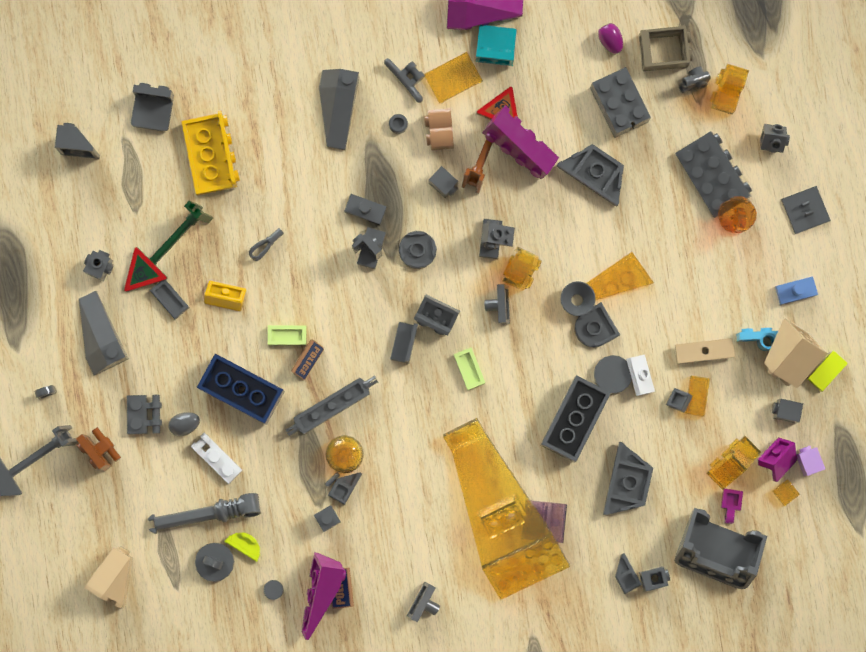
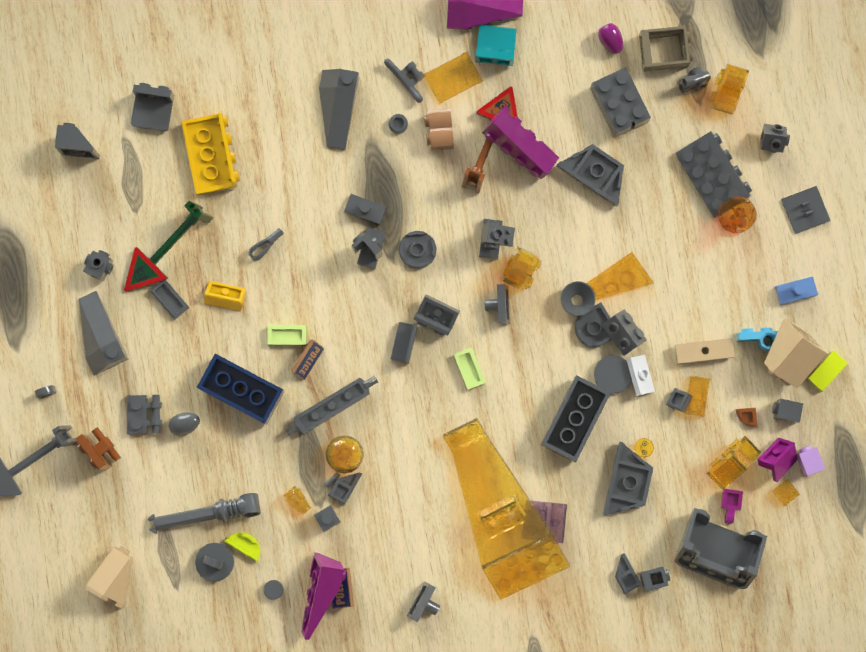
white plate [191,432,243,484] -> none
dark grey brick [429,166,458,198] -> none
none -> clear yellow cone [283,486,311,515]
none -> dark grey bracket [602,309,647,356]
none -> clear yellow tile [634,438,654,458]
none -> dark orange tile [735,408,757,427]

